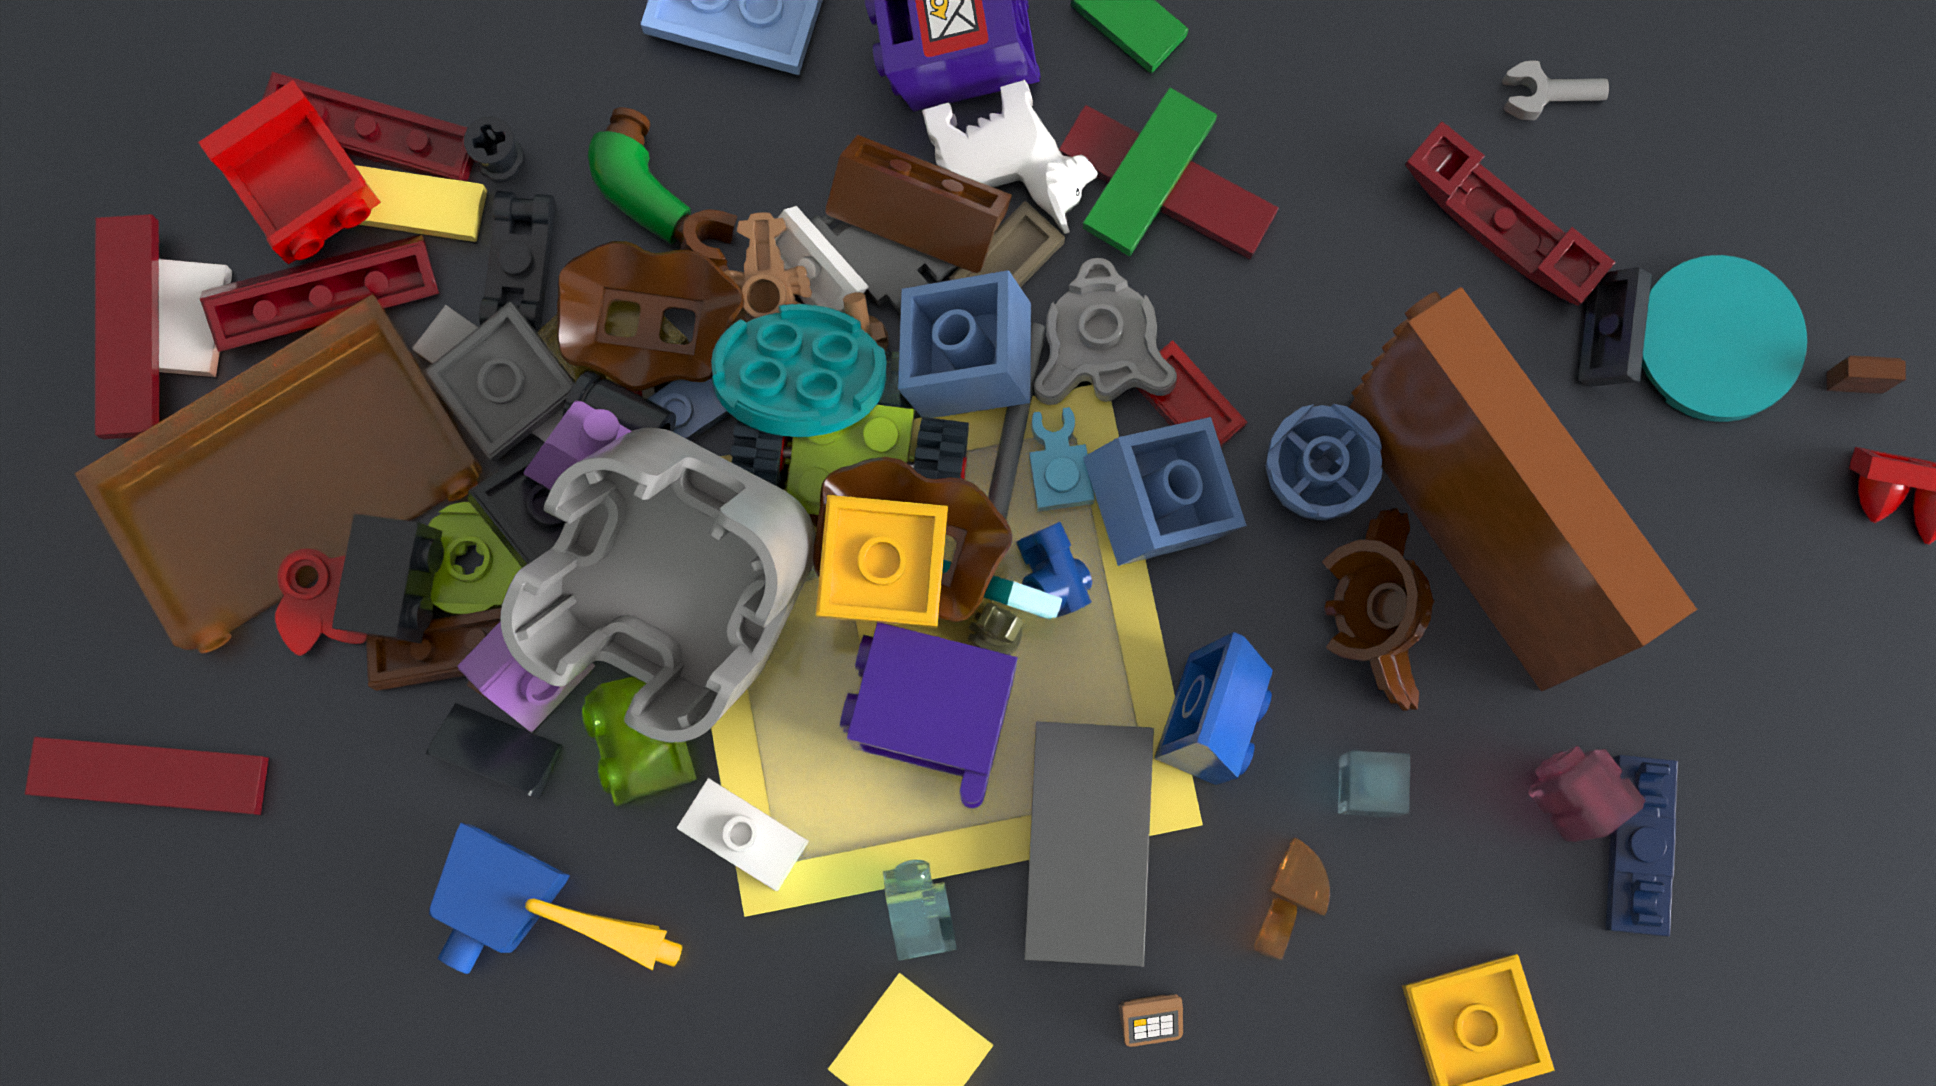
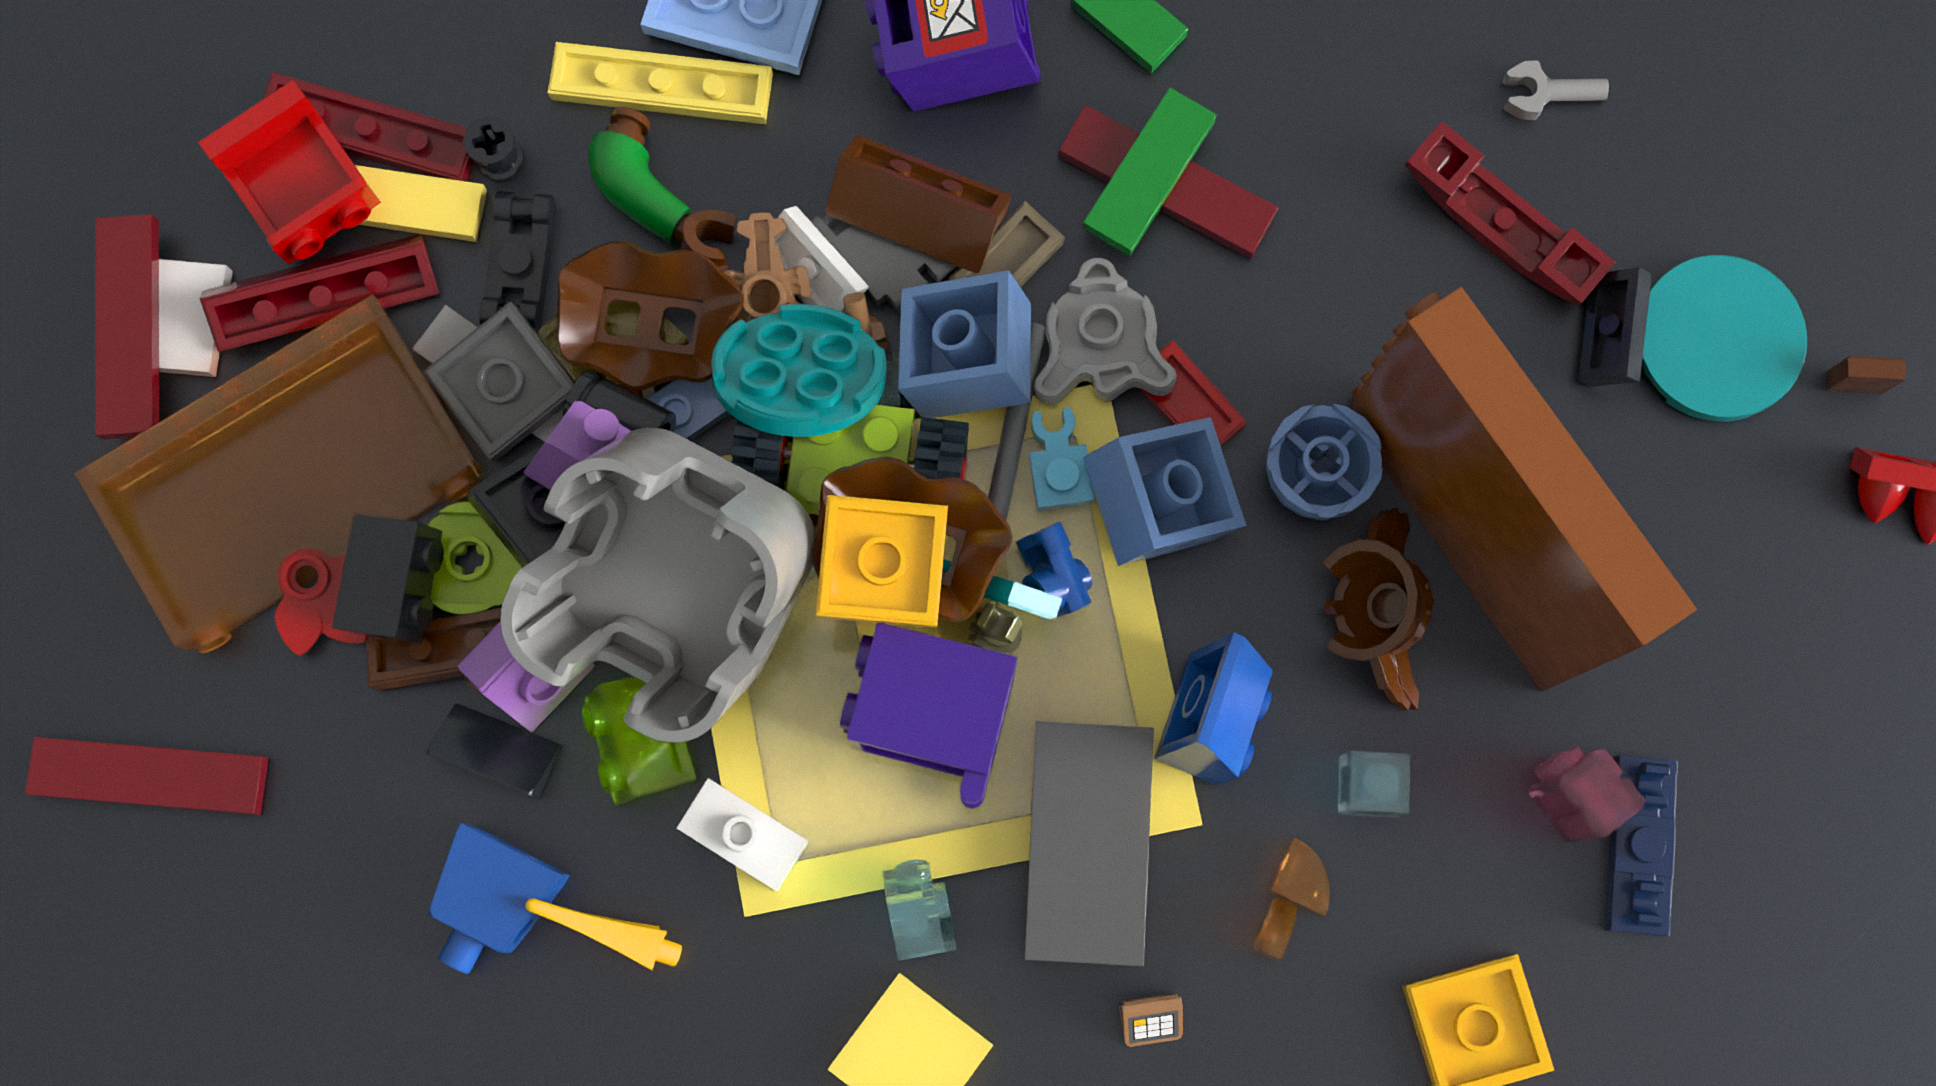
white animal [922,80,1098,234] -> none
none -> light yellow tile [547,42,773,125]

